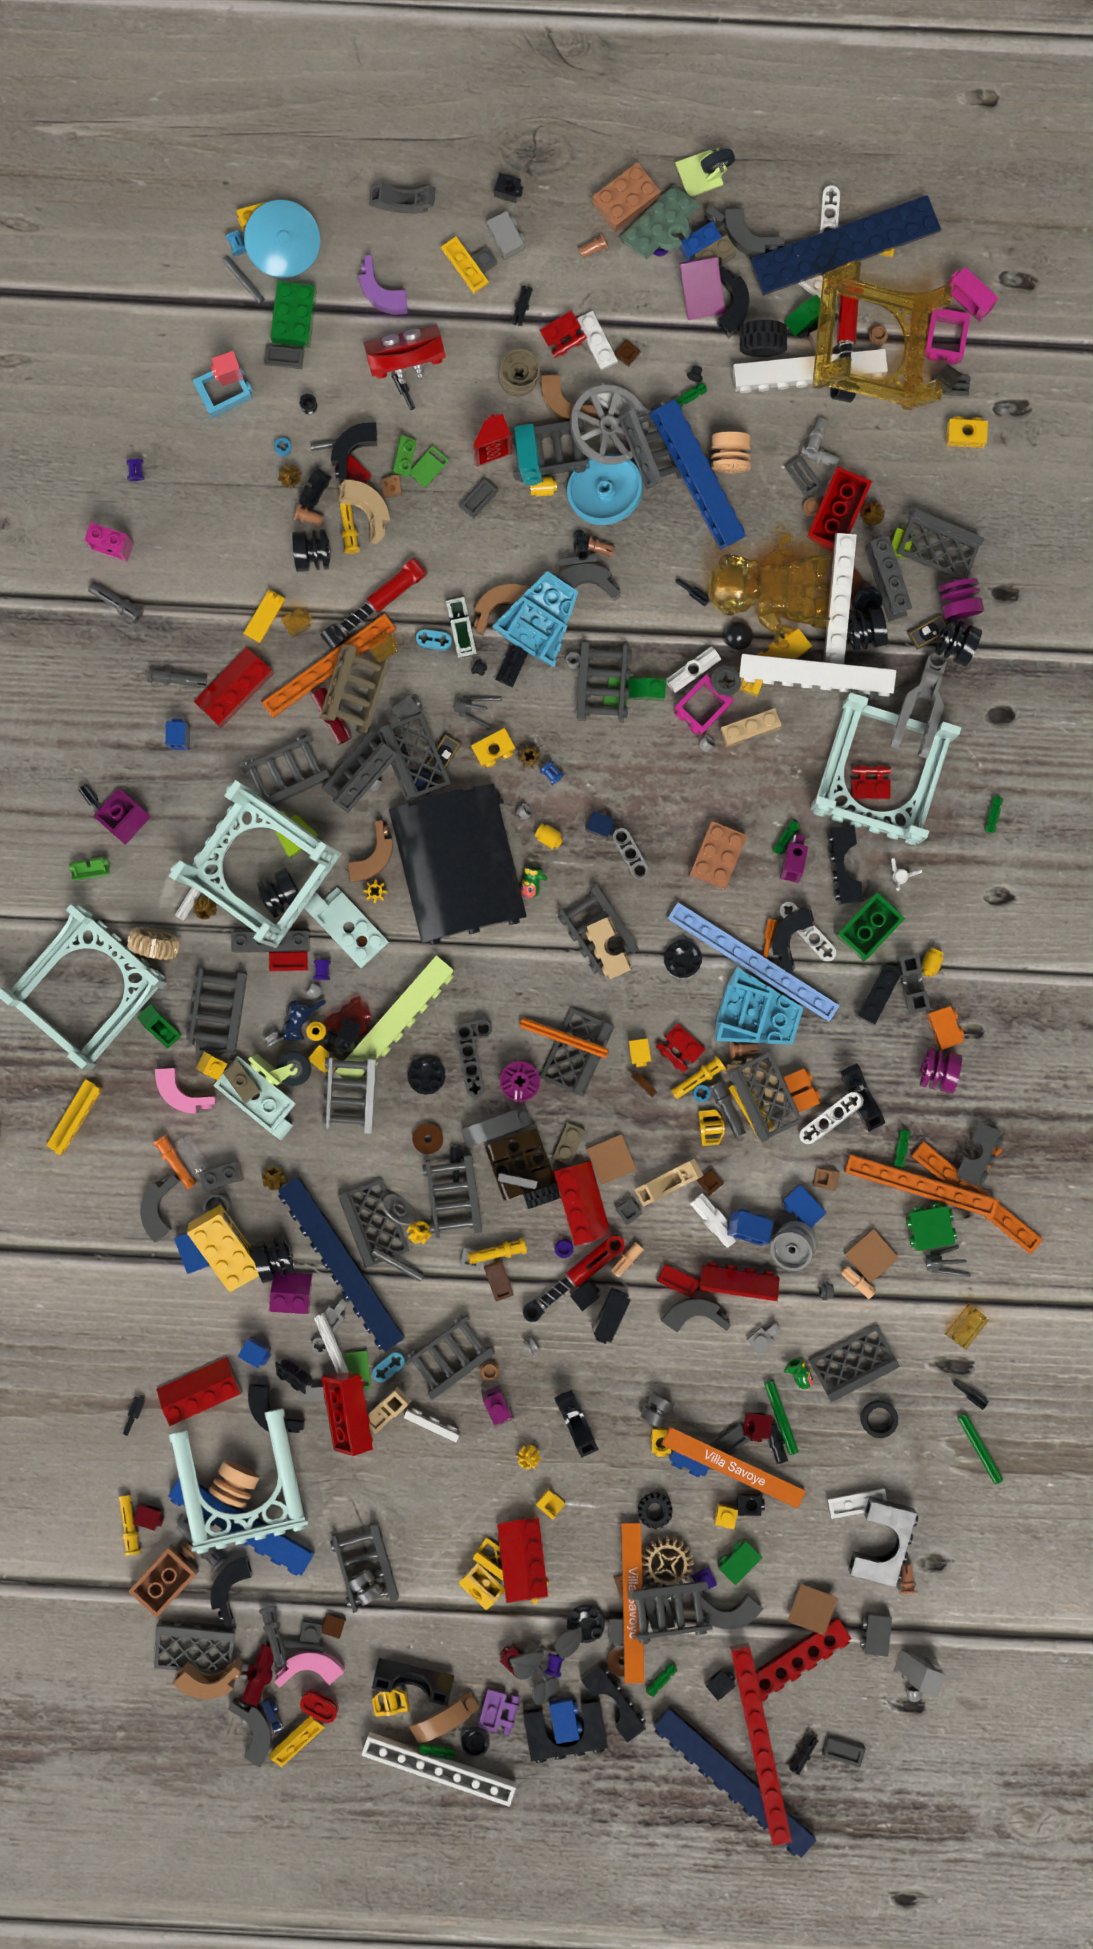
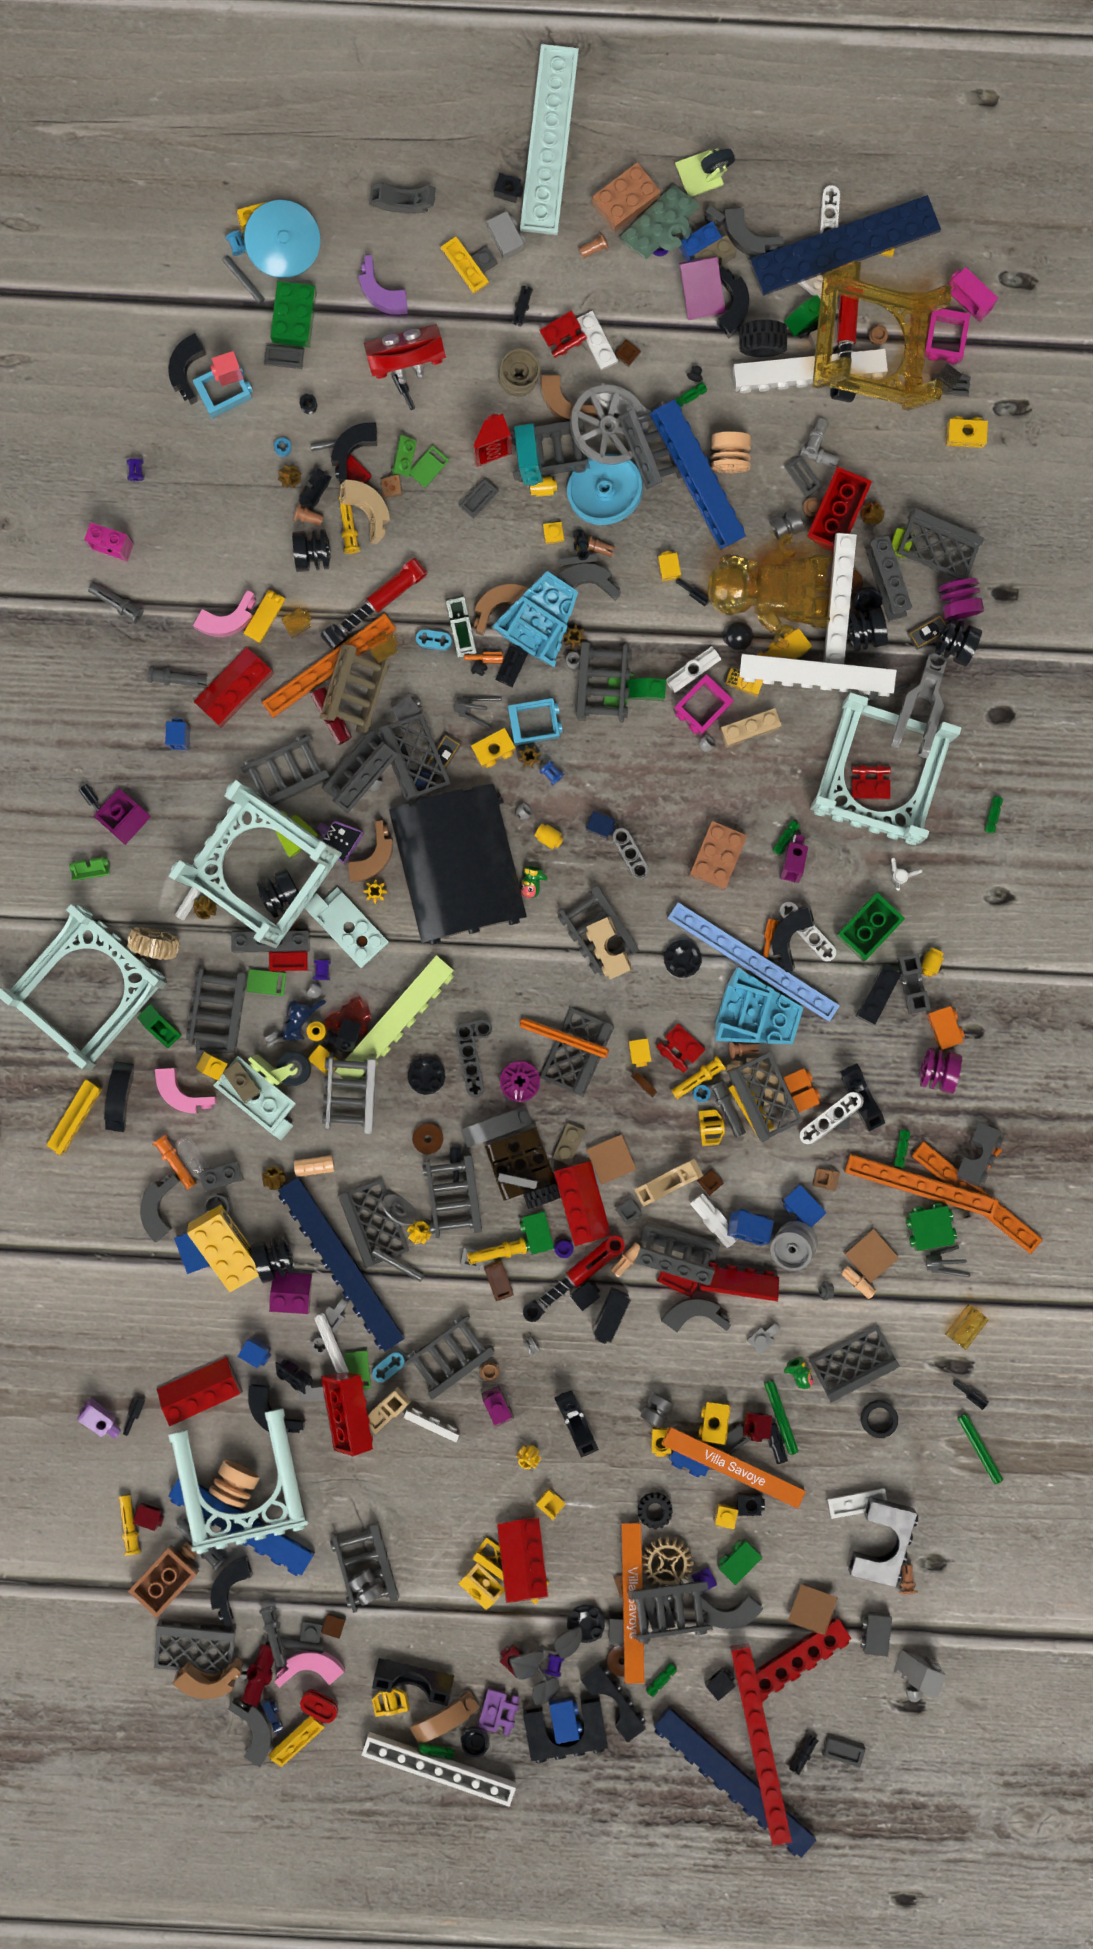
dark grey gear [710,666,741,697] -> none
black arch [827,825,864,905] -> none
none -> medium lavender torso [77,1398,121,1439]
none -> black arch [104,1061,134,1132]
none -> black arch [168,333,206,405]
none -> bright pink arch [193,590,257,637]
none -> bright green piece [246,969,286,996]
none -> light nougat axle [294,1155,334,1177]
none -> black torso [315,821,364,865]
none -> orange axle [464,652,503,663]
none -> medium azure window [508,698,563,746]
none -> green brick [519,1211,554,1255]
none -> light aqua plate [520,44,579,235]
none -> yellow plate [543,522,564,544]
none -> pearl gold gear [563,625,586,650]
none -> dark grey fence [635,1221,720,1285]
none -> yellow brick [658,551,681,582]
none -> yellow brick [699,1402,731,1445]
none -> flat silver wheel [769,508,804,542]

